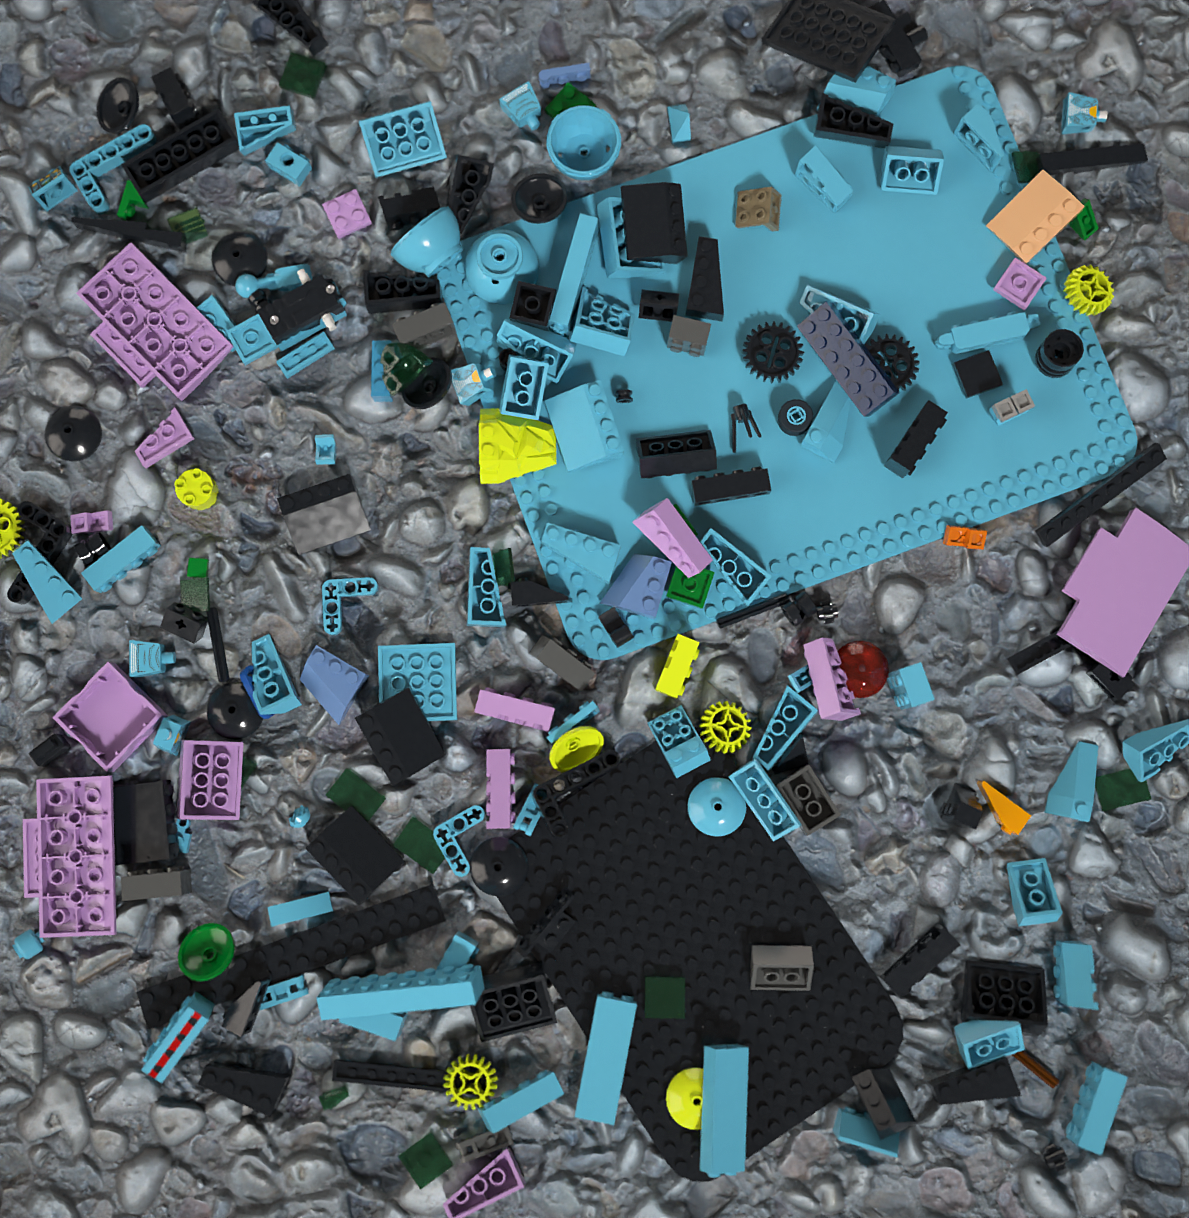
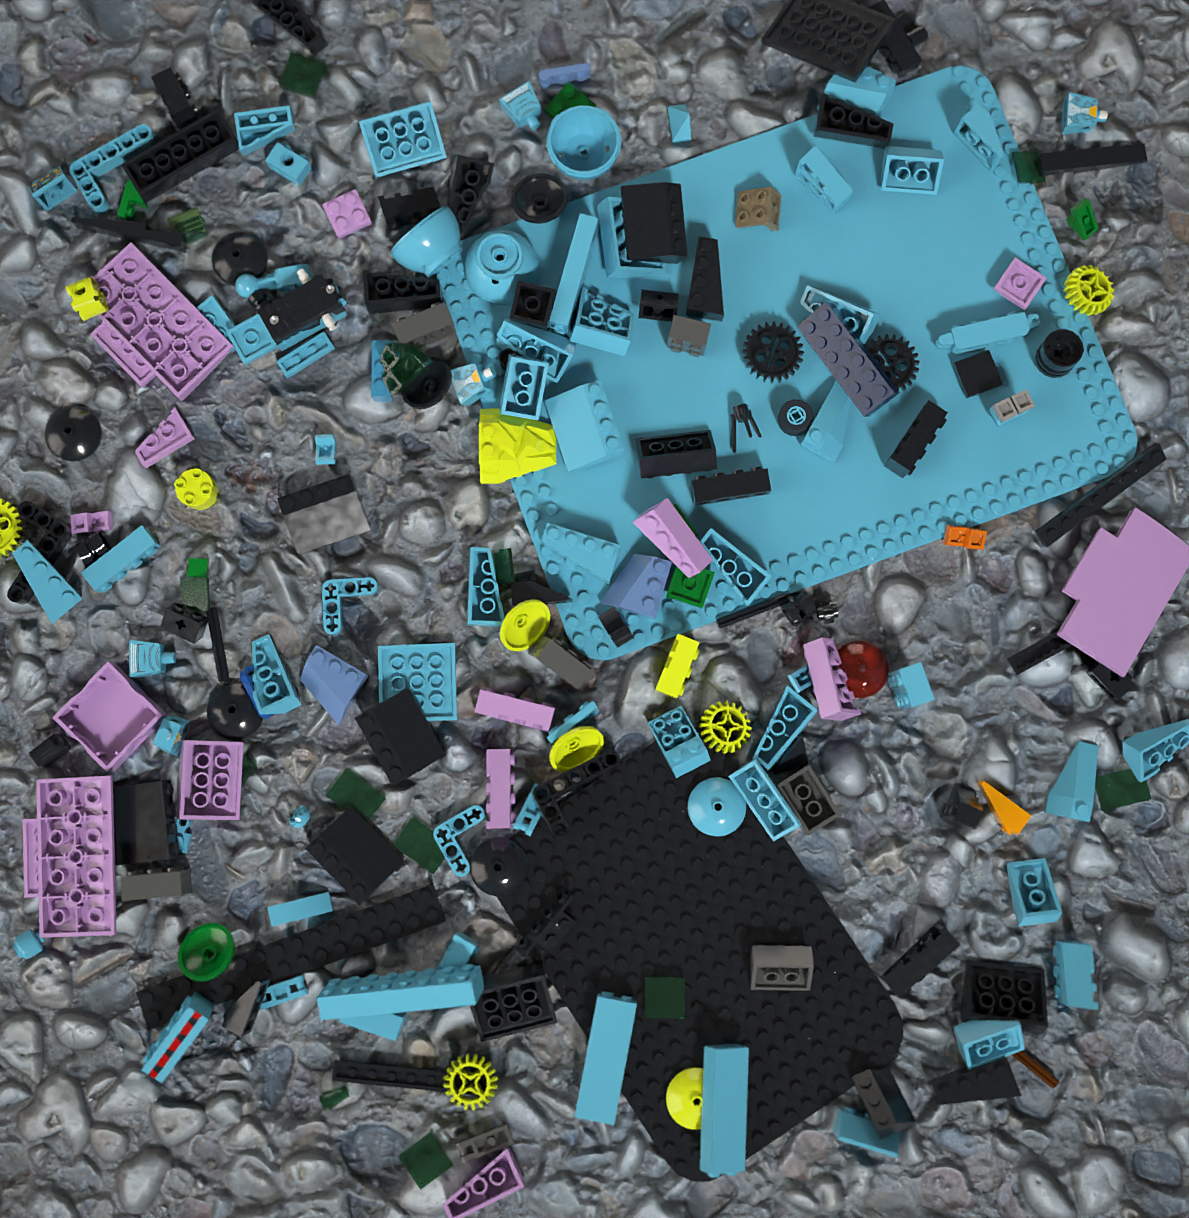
black dish [97,77,139,134] -> none
black wedge [198,1061,291,1117] -> none
medium azure wedge [477,1070,564,1134] -> none
black bush [616,390,633,403] -> none
light nougat slope [986,170,1085,264] -> none
black gear [1043,1144,1068,1172] -> none
medium azure brick [1066,1061,1128,1155] -> none
none -> neon yellow brick [65,276,109,321]
none -> neon yellow dish [500,599,550,651]

